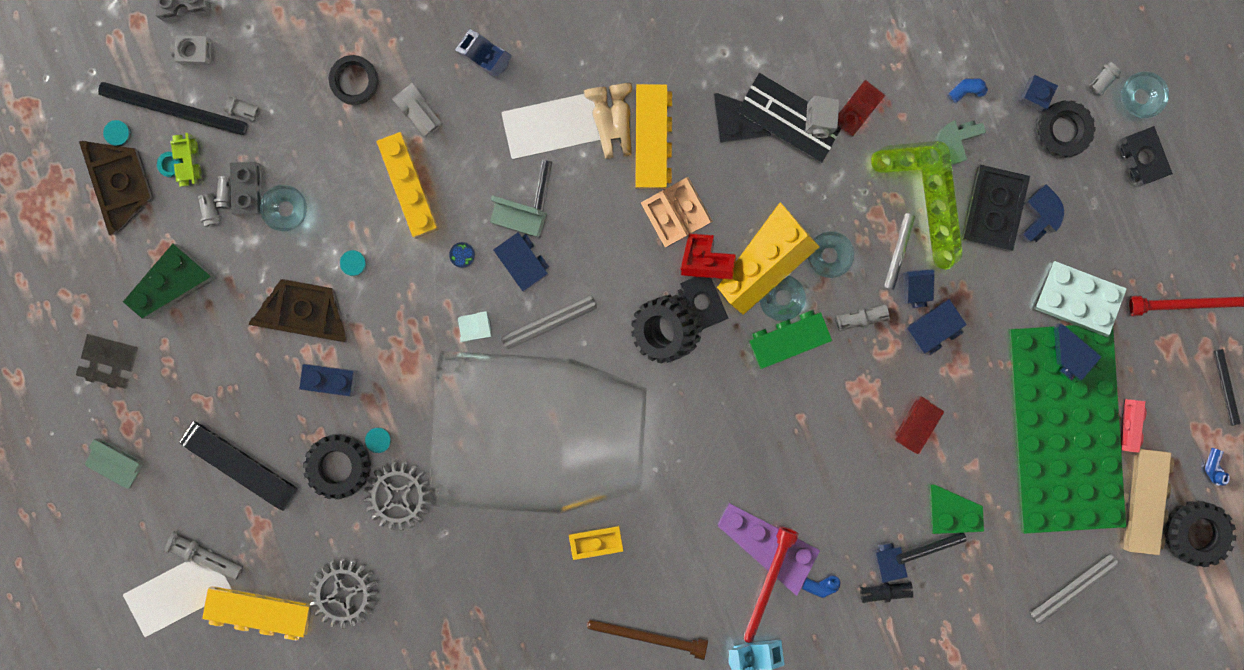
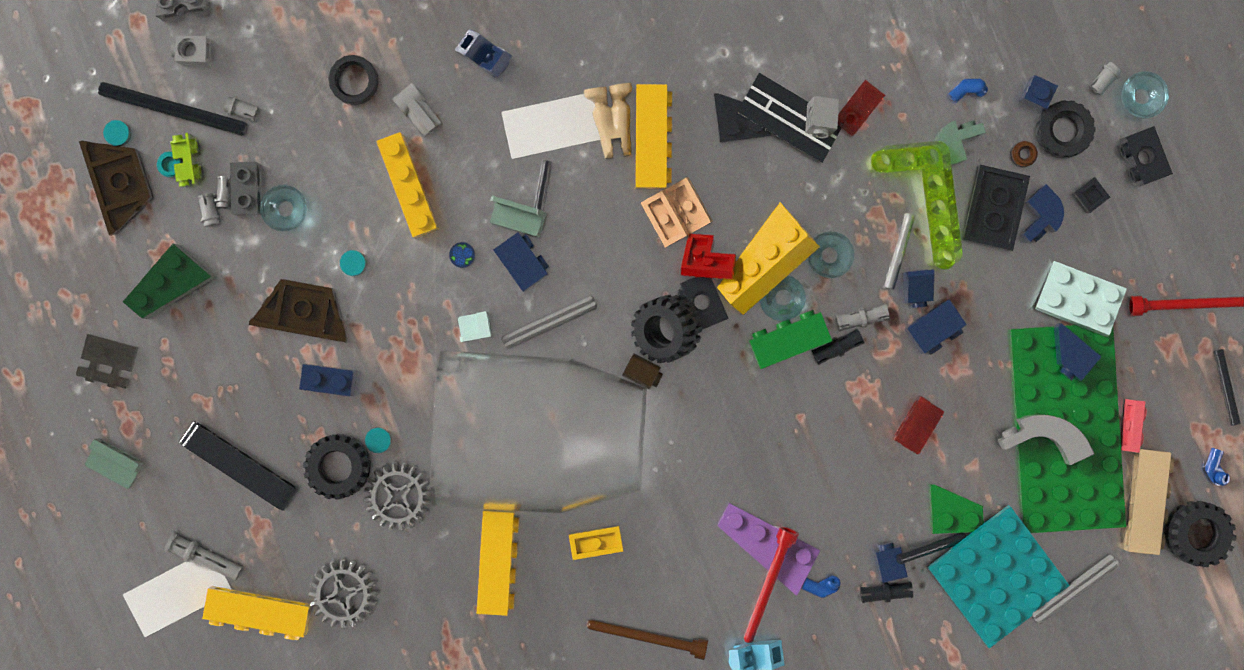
none -> yellow brick [477,509,519,616]
none -> dark brown brick [622,353,663,390]
none -> black pin [811,329,865,365]
none -> teal plate [927,505,1070,648]
none -> light grey arch [998,414,1094,465]
none -> reddish brown plate [1012,141,1038,167]
none -> black plate [1073,177,1110,213]

